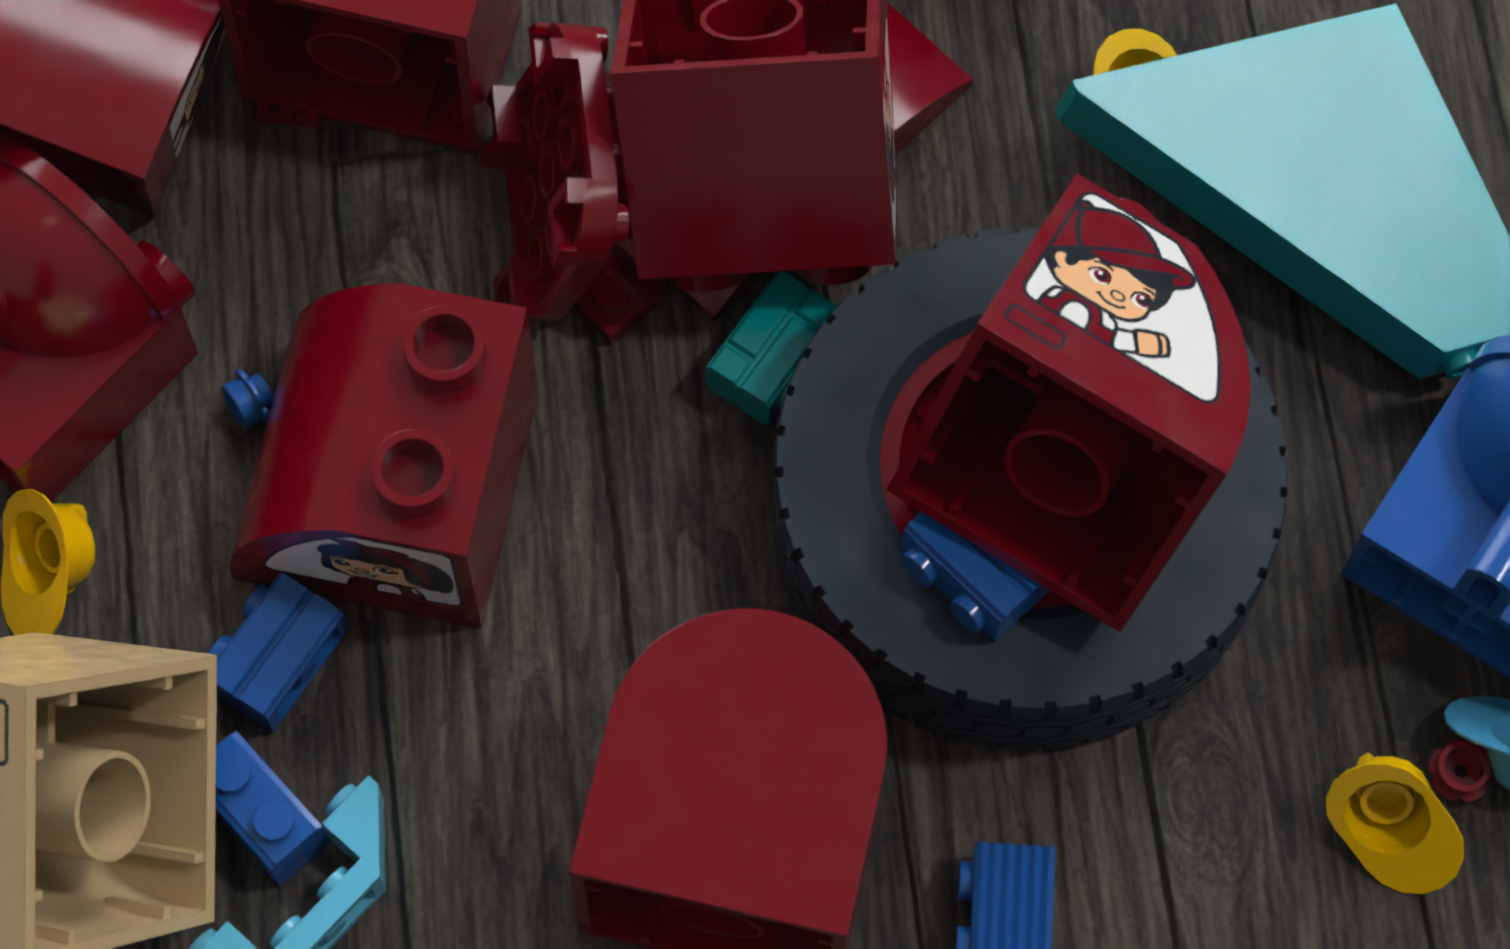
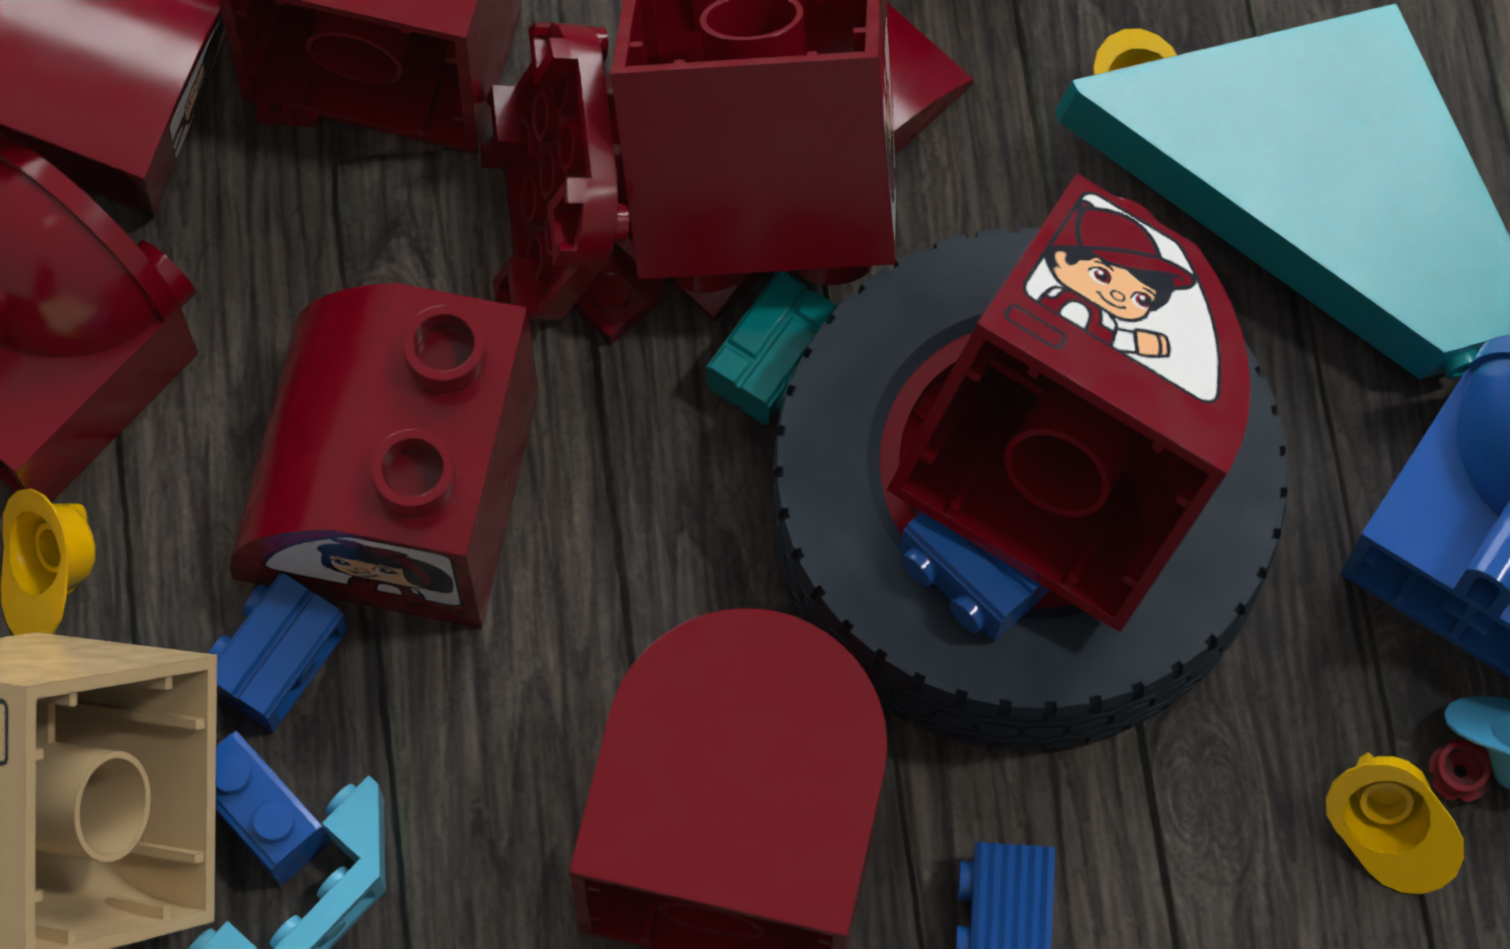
blue plate [220,369,274,430] -> none

